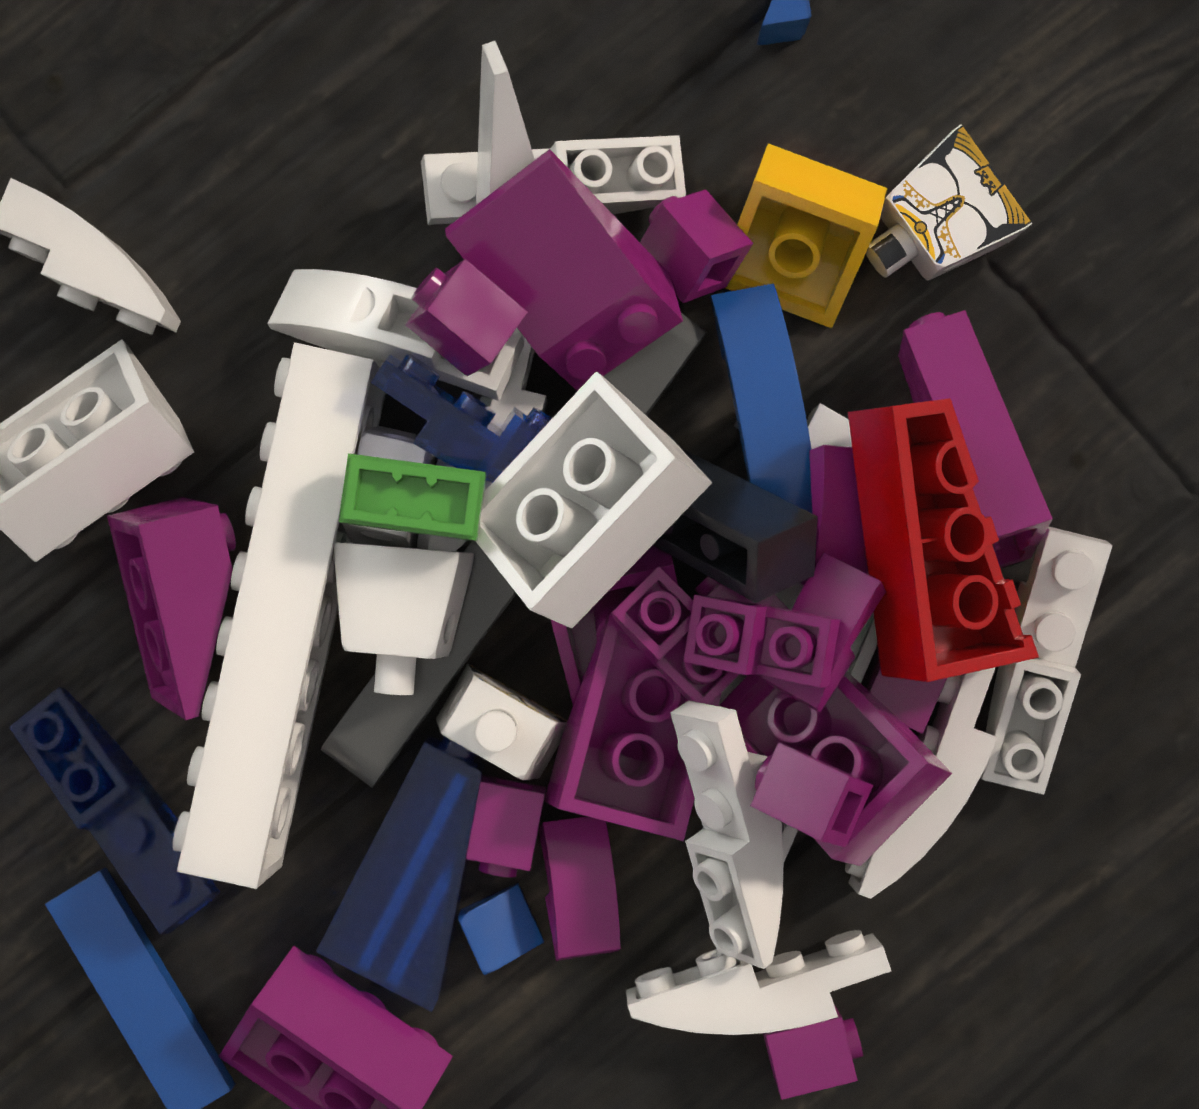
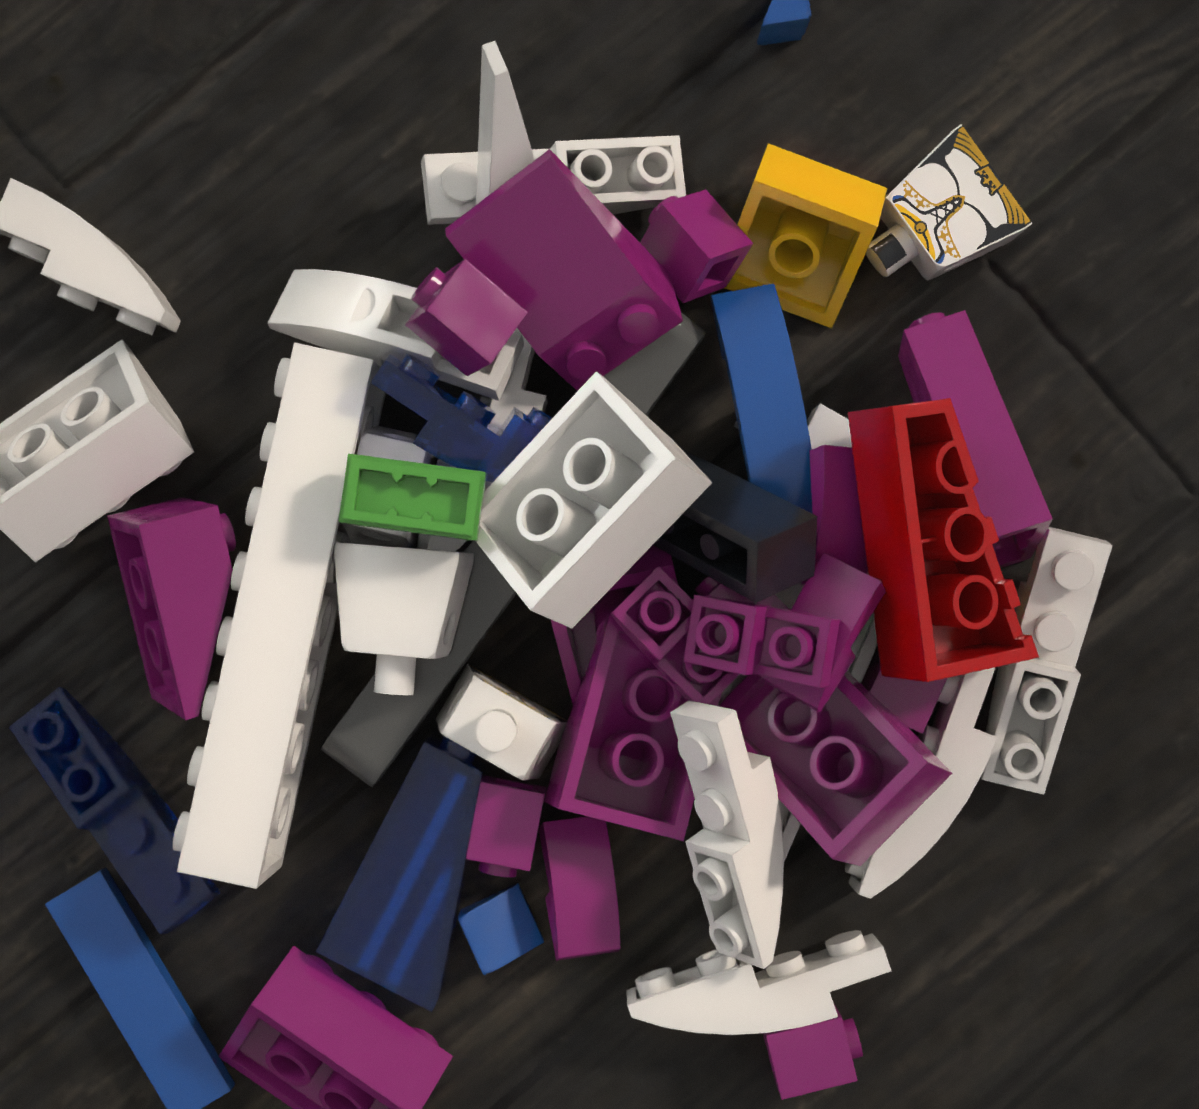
magenta brick [750,743,873,848] -> none

